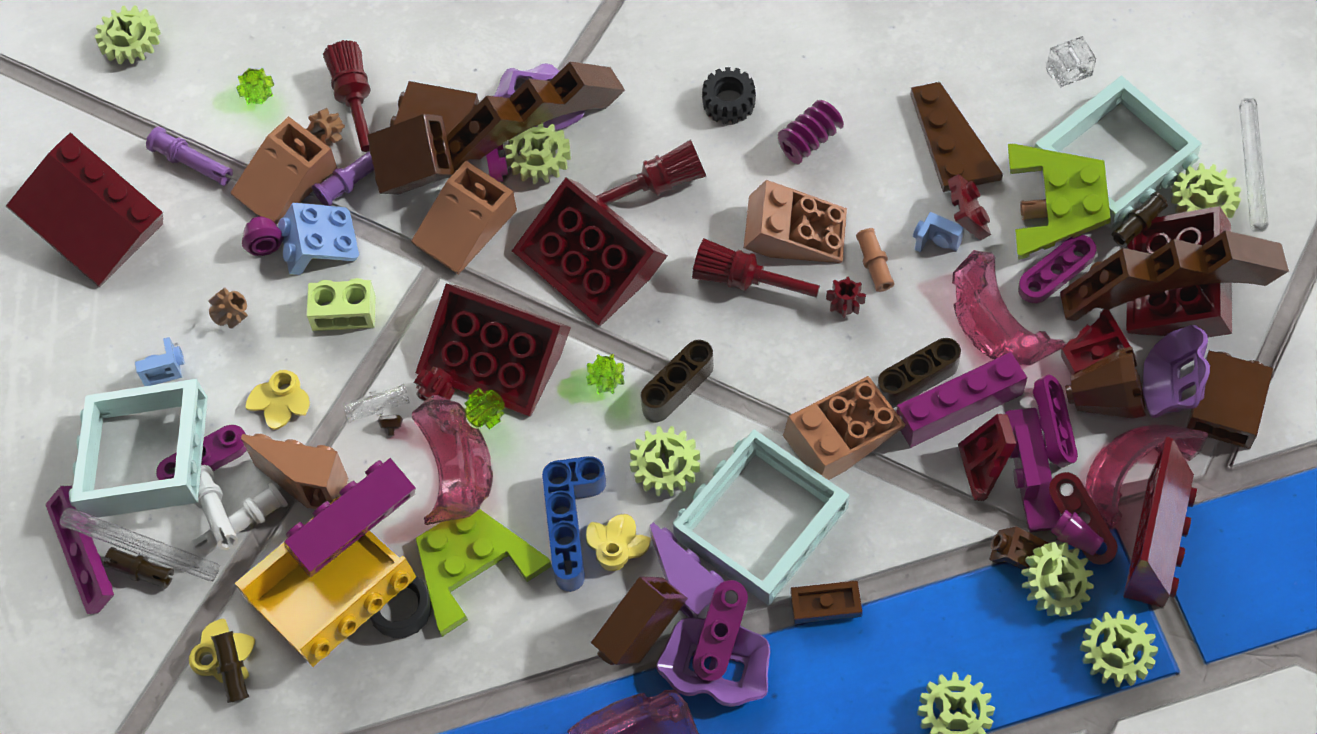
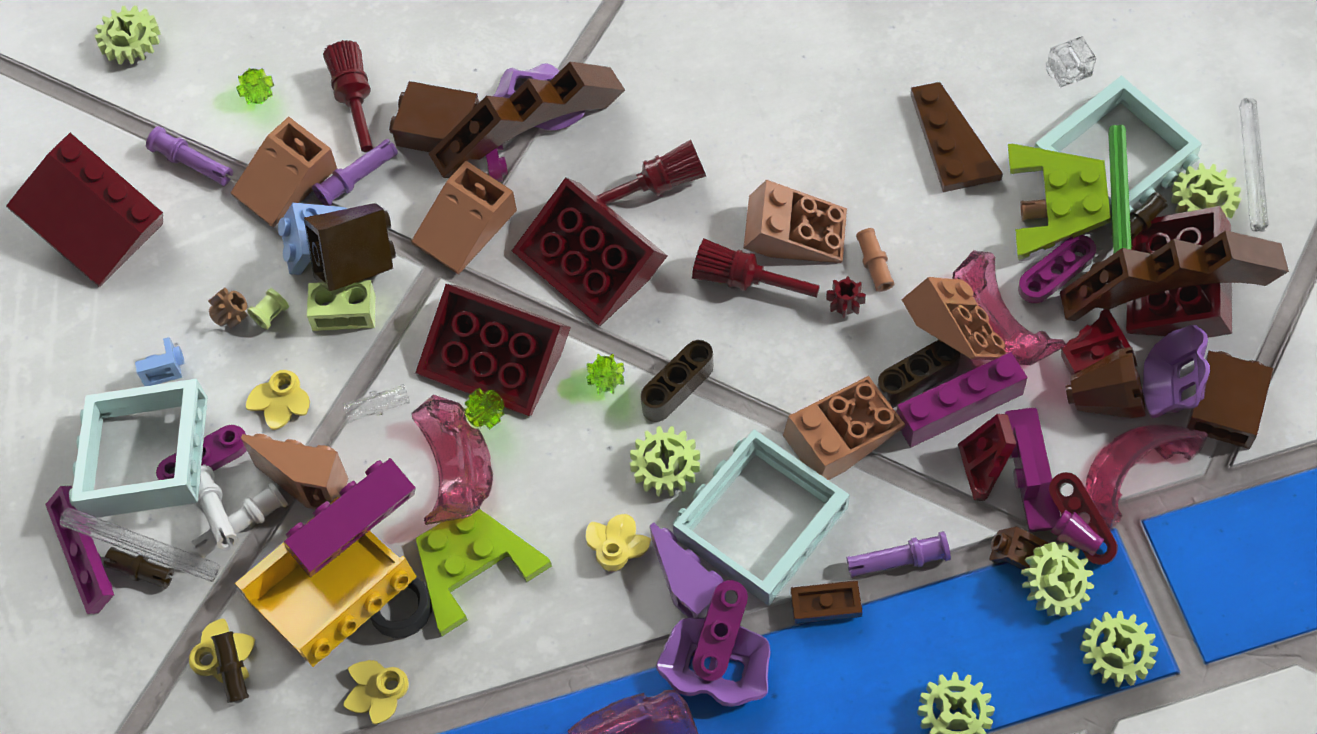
magenta cone [242,216,284,256] -> none
medium nougat gear [306,108,345,146] -> none
reddish brown brick [367,114,454,195] -> none
dark brown rock [377,415,403,436] -> none
dark red gear [413,367,455,407] -> none
yellowish green gear [505,123,571,184] -> none
blue beam [542,456,606,592] -> none
reddish brown brick [591,577,688,665] -> none
black tyre [702,67,756,124] -> none
magenta piece [777,100,844,165] -> none
light blue bracket [913,212,964,252] -> none
dark red wing [948,174,991,241] -> none
magenta plate [1033,374,1078,468] -> none
dark red slope [1123,437,1197,608] -> none
none -> yellowish green bush [247,288,289,330]
none -> dark brown slope [304,203,396,291]
none -> light yellow plate [343,660,409,725]
none -> medium lavender pin [846,531,951,578]
none -> nougat slope [901,277,1007,360]
none -> bright green axle [1108,125,1131,253]

